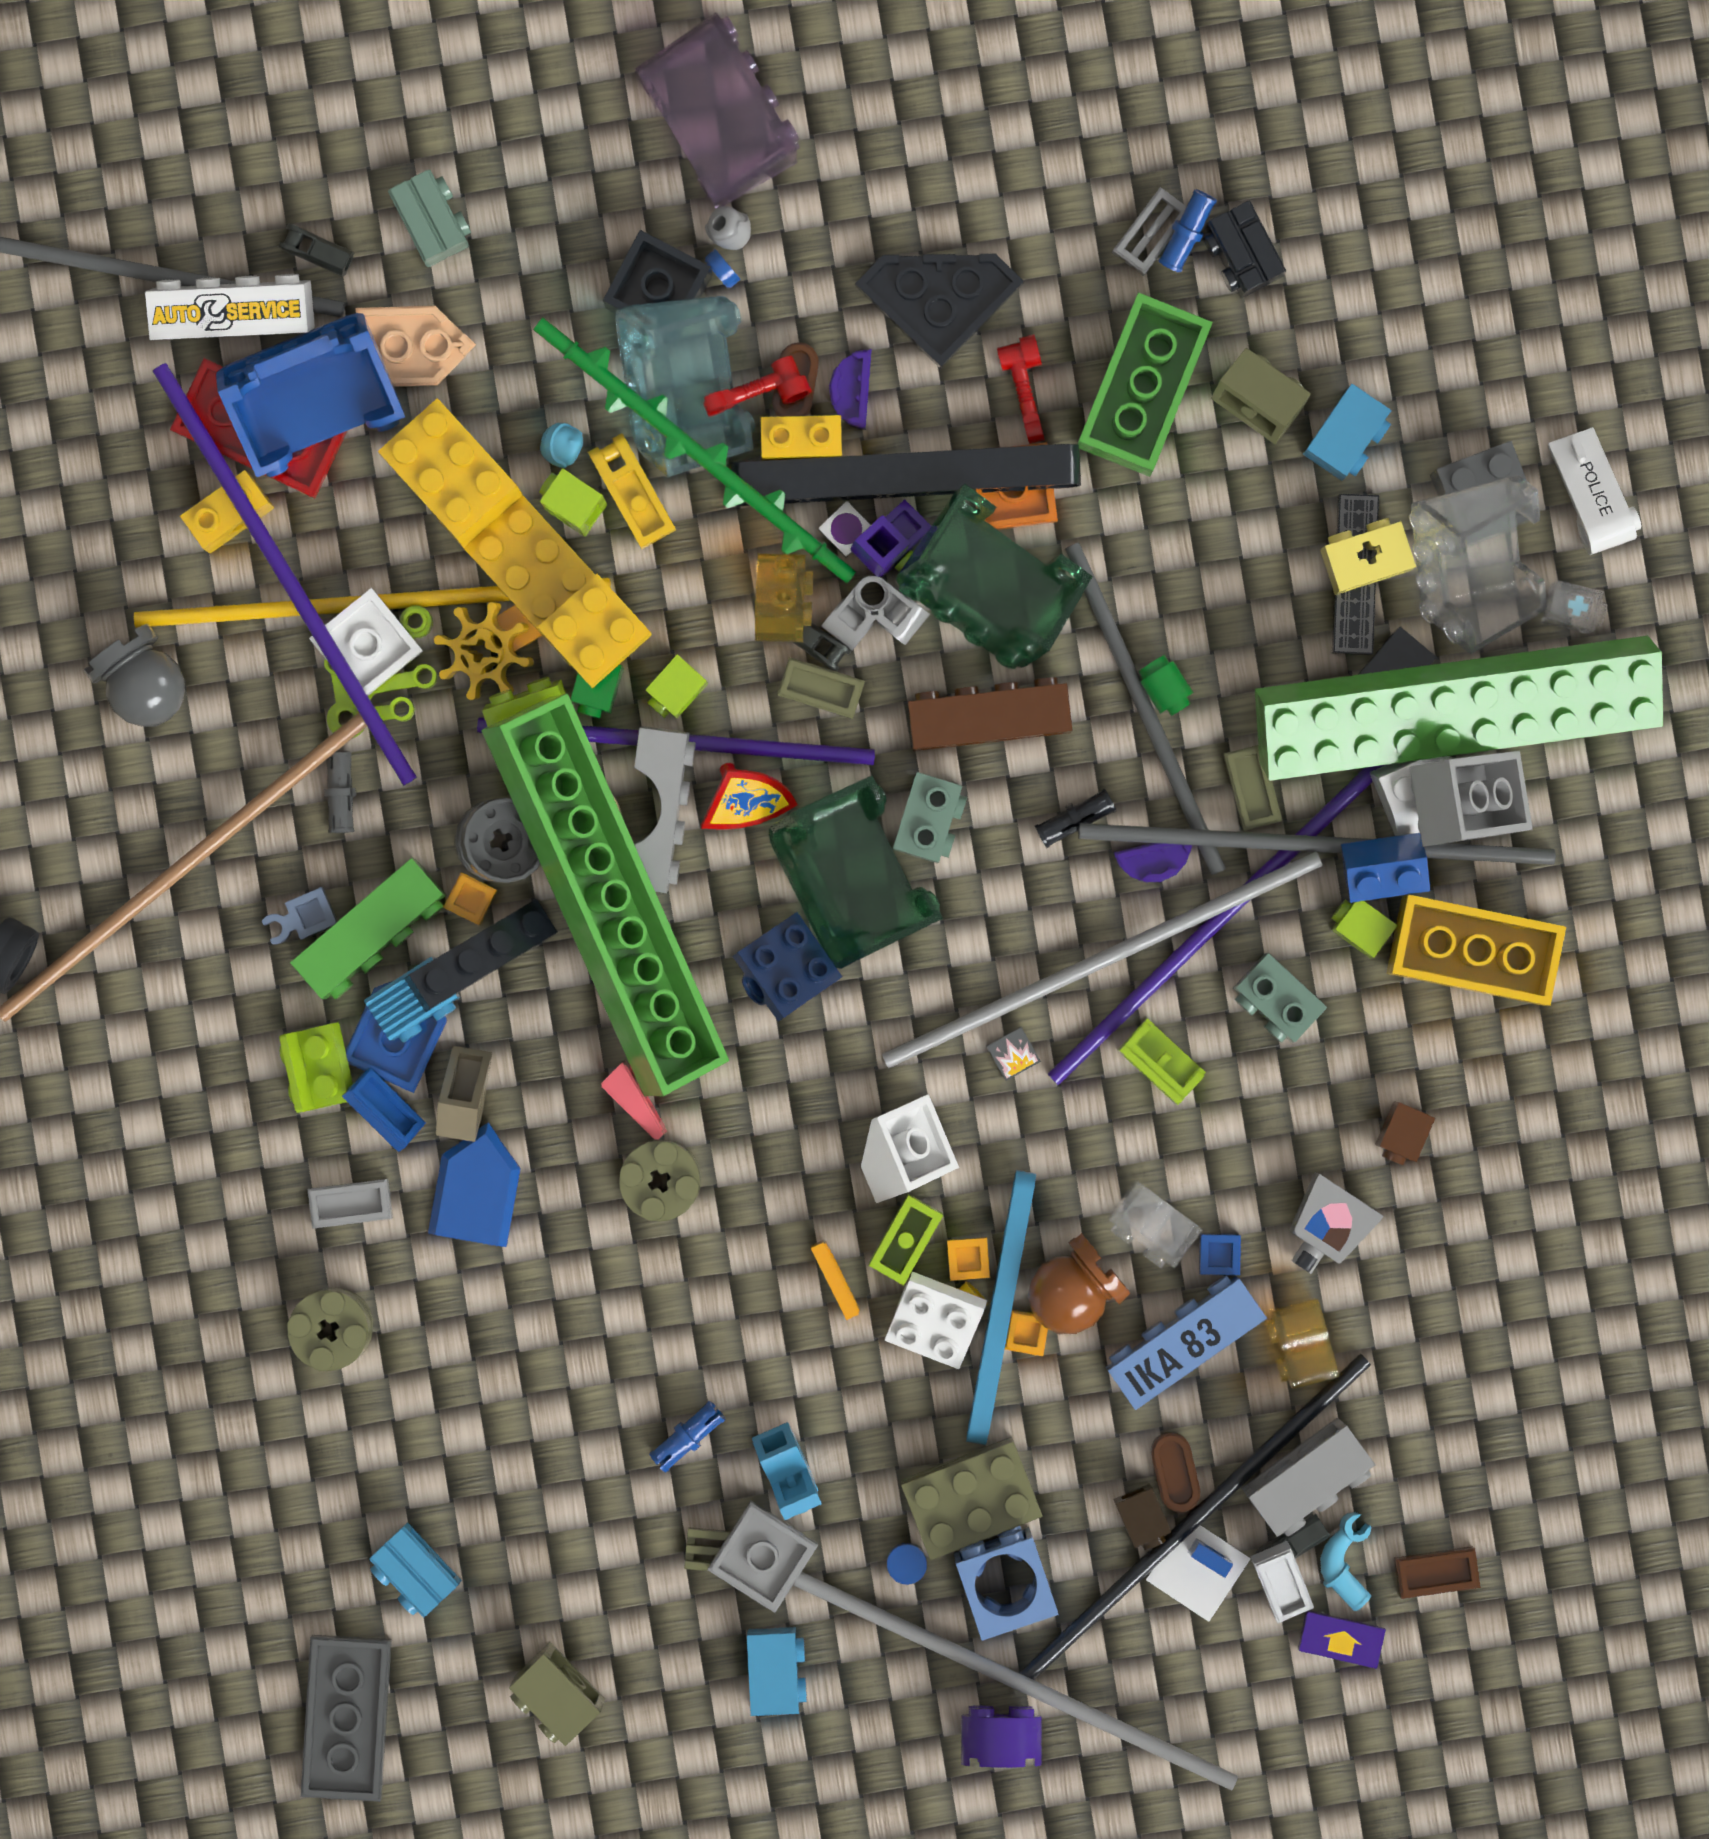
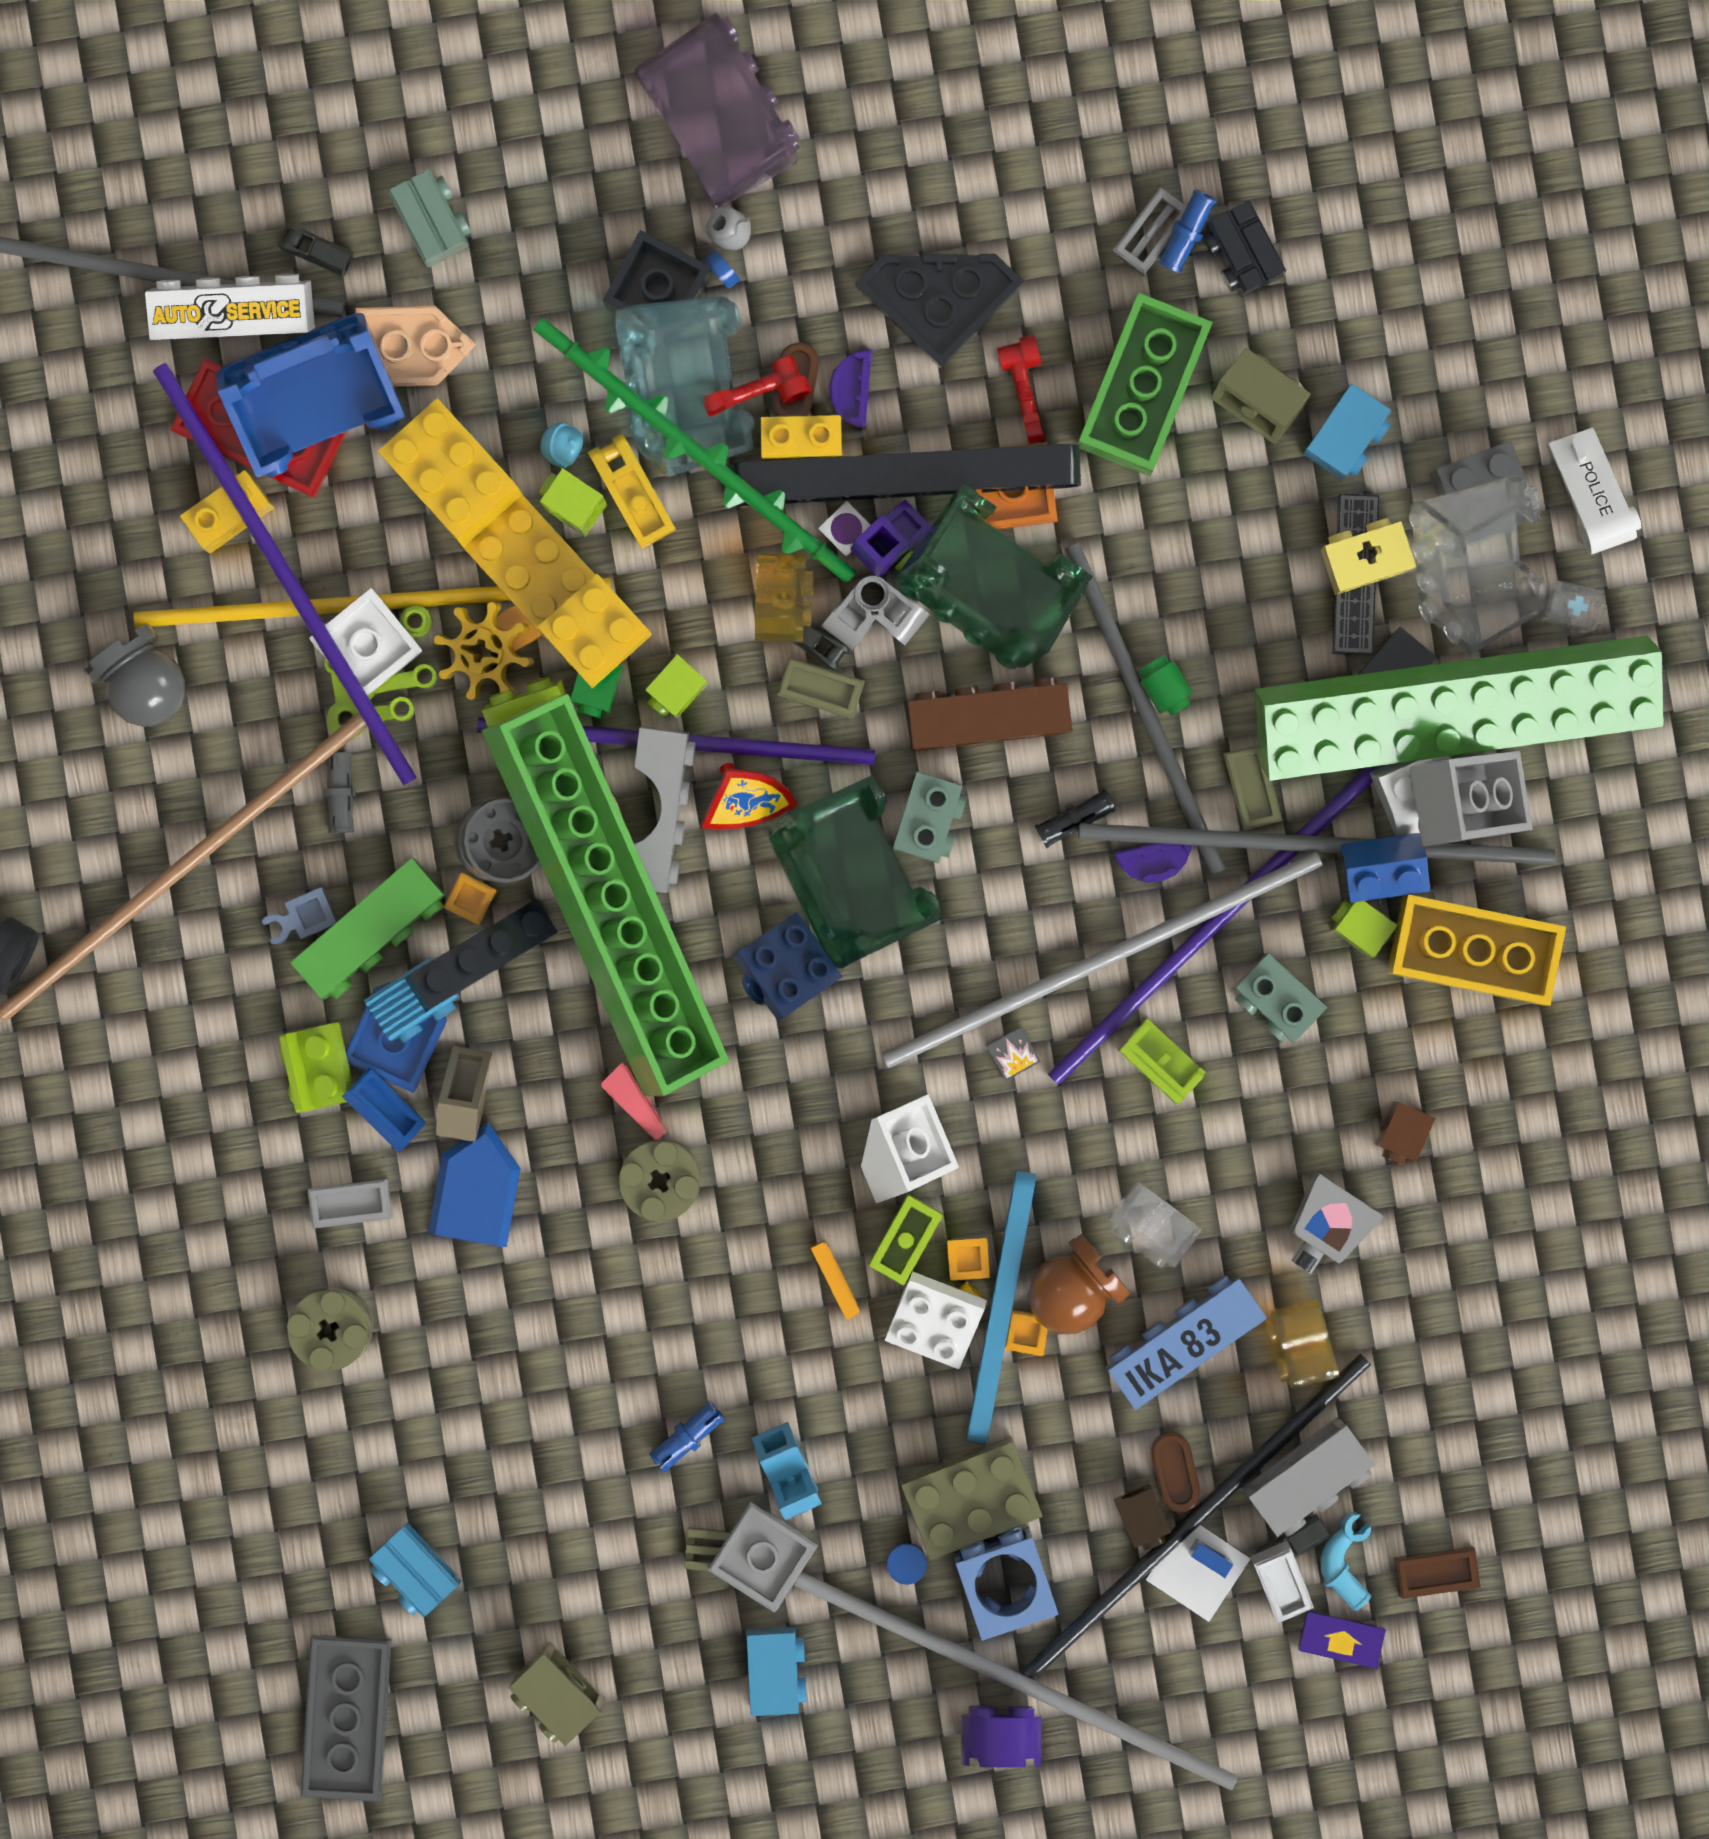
blue tile [1199,1234,1241,1275] -> none

